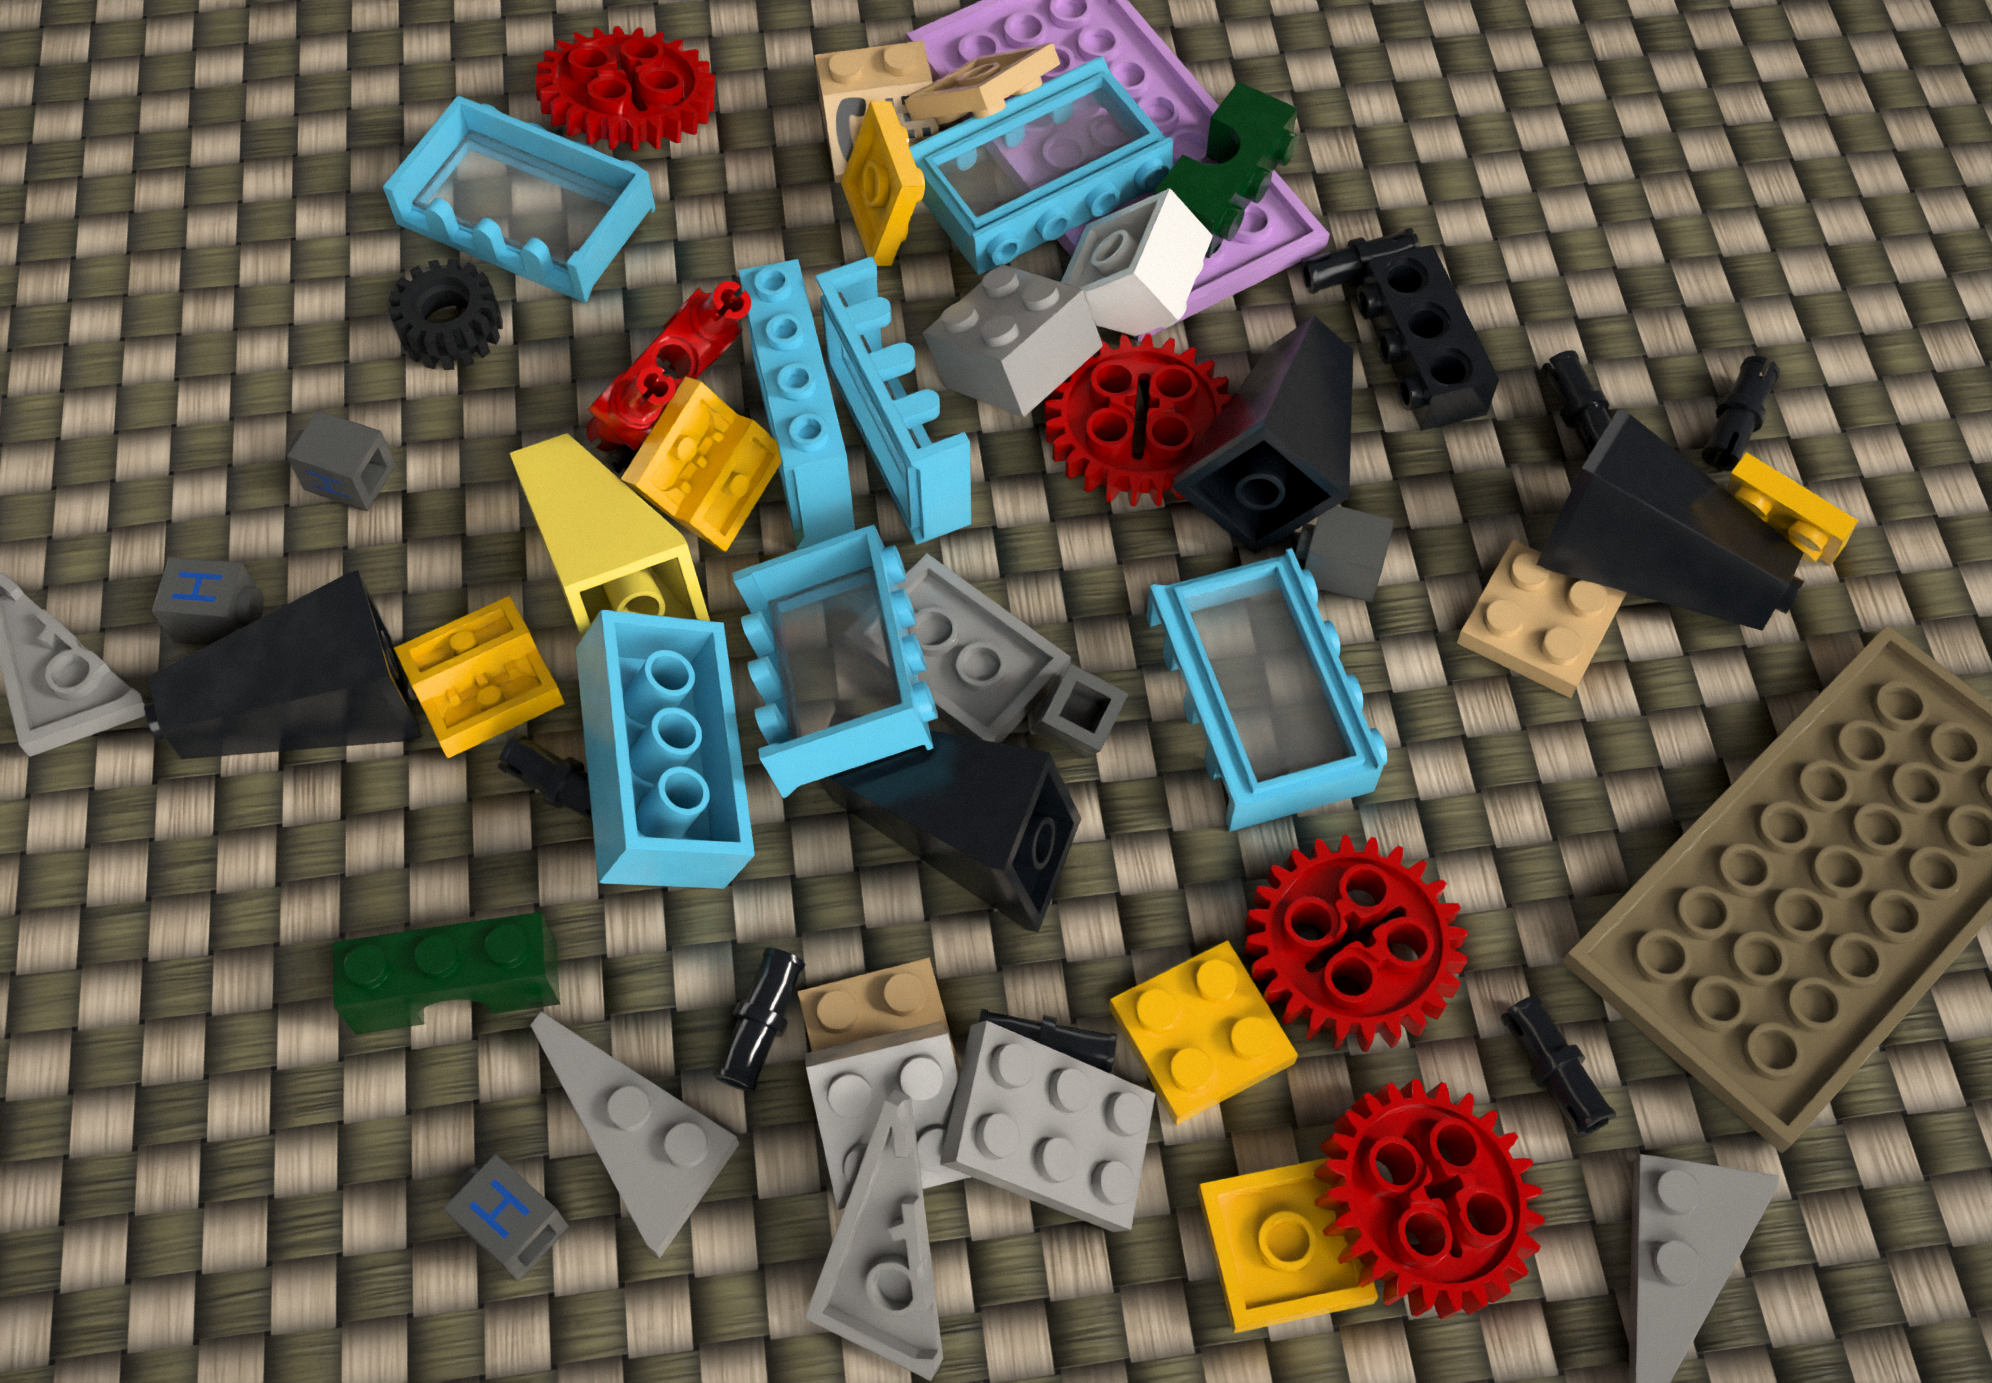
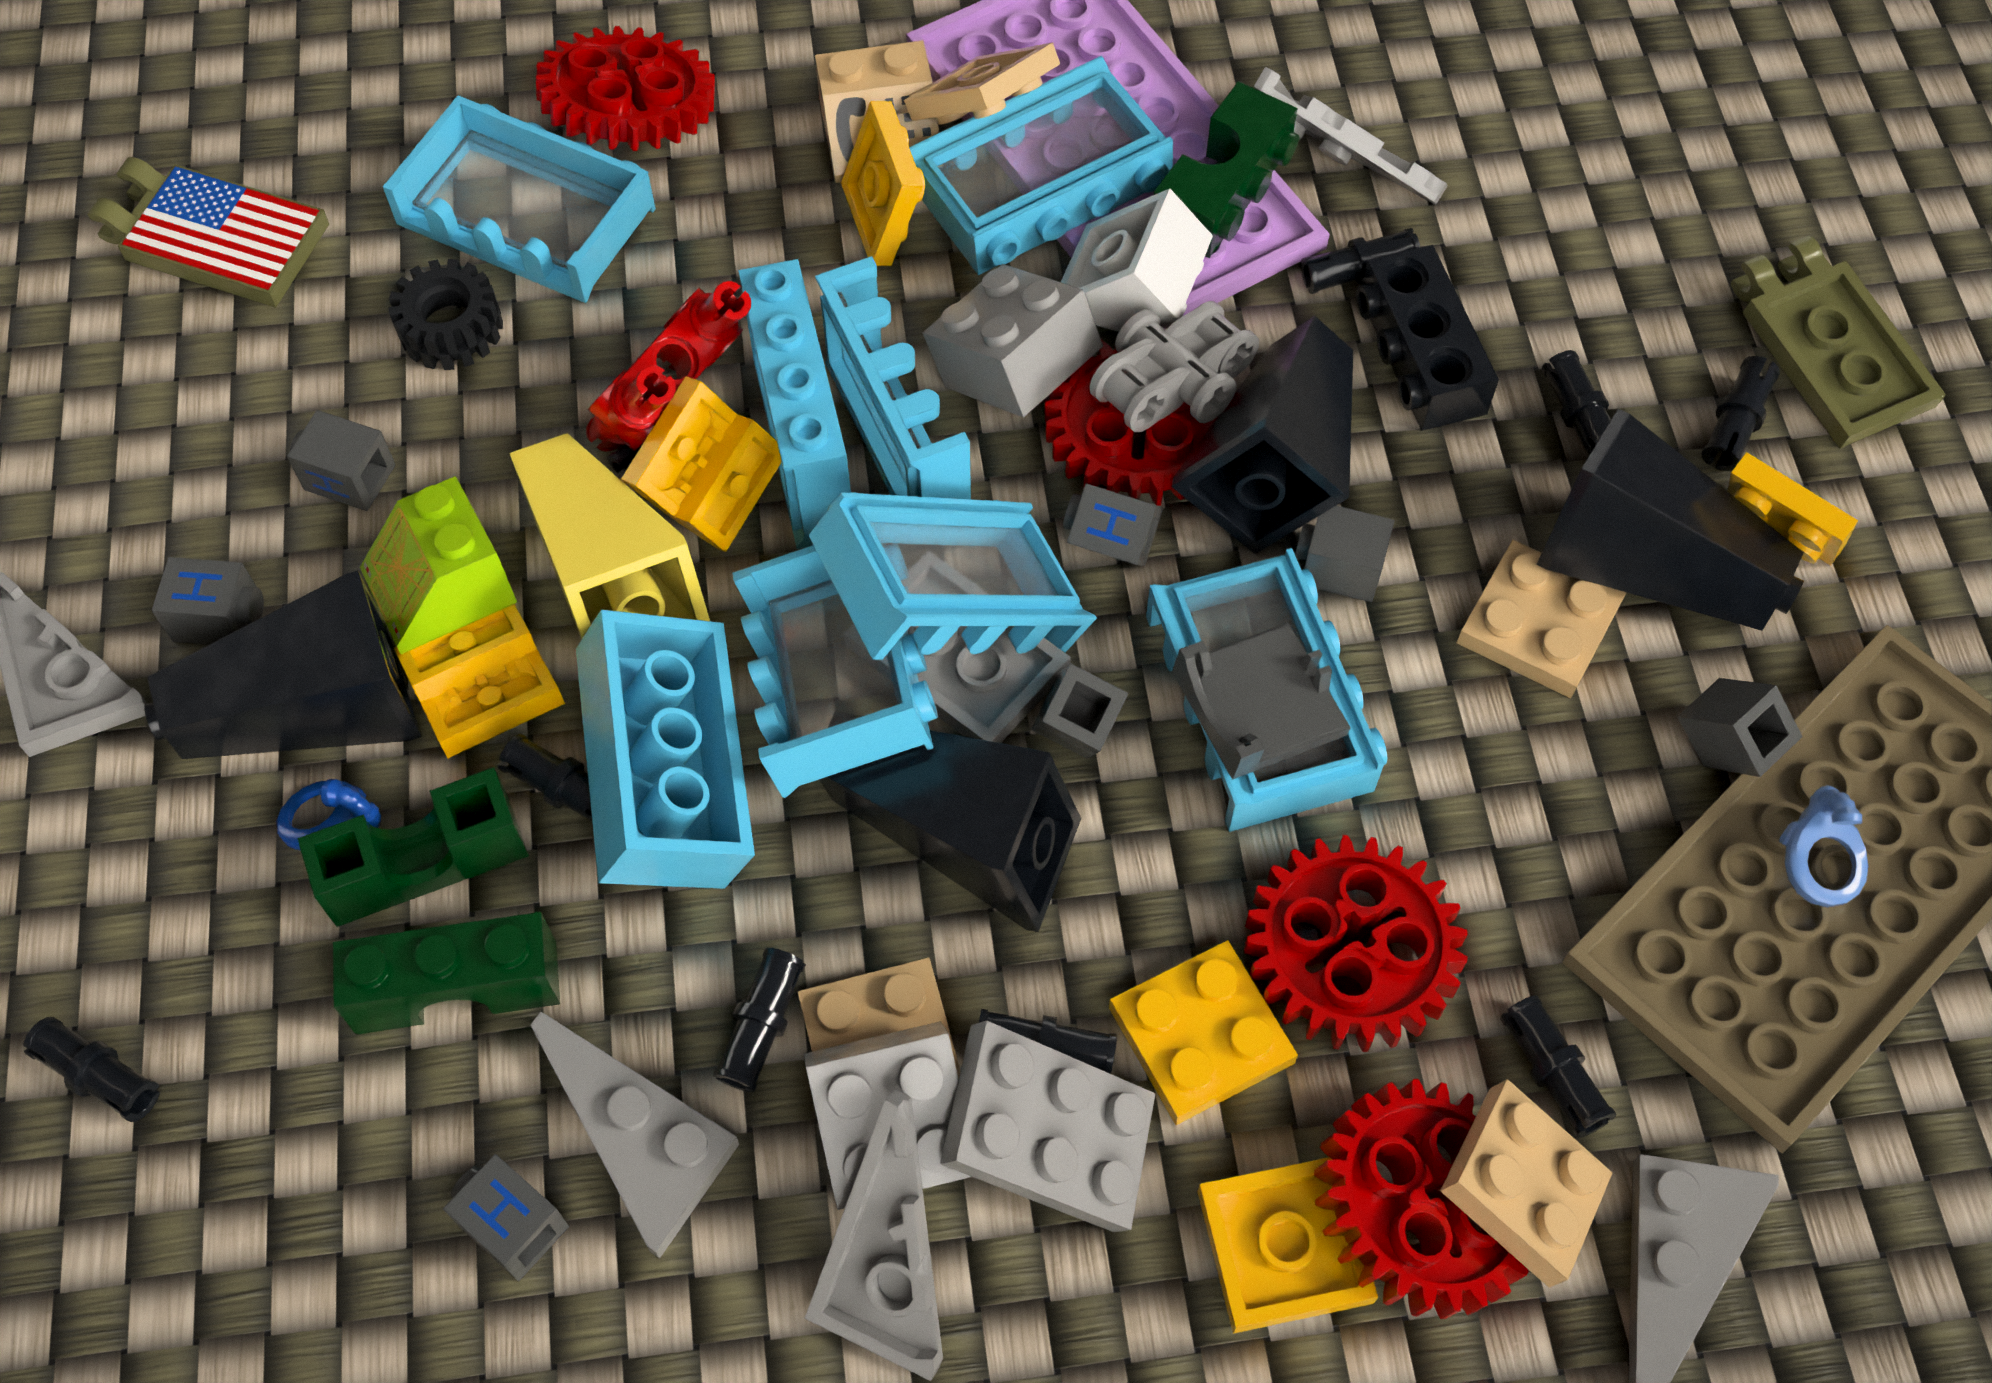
none -> black pin [23,1017,160,1122]
none -> tile [87,157,329,308]
none -> blue piece [276,779,382,851]
none -> dark green arch [297,767,529,927]
none -> lime slope [360,476,518,654]
none -> medium azure window [809,492,1097,660]
none -> dark grey brick [1063,483,1163,566]
none -> light grey axle [1089,301,1259,432]
none -> dark grey piece [1172,623,1351,780]
none -> light grey wing [1254,67,1448,205]
none -> tan plate [1440,1079,1613,1288]
none -> dark grey brick [1677,678,1803,777]
none -> olive tile [1731,235,1946,449]
none -> medium blue piece [1779,785,1868,908]

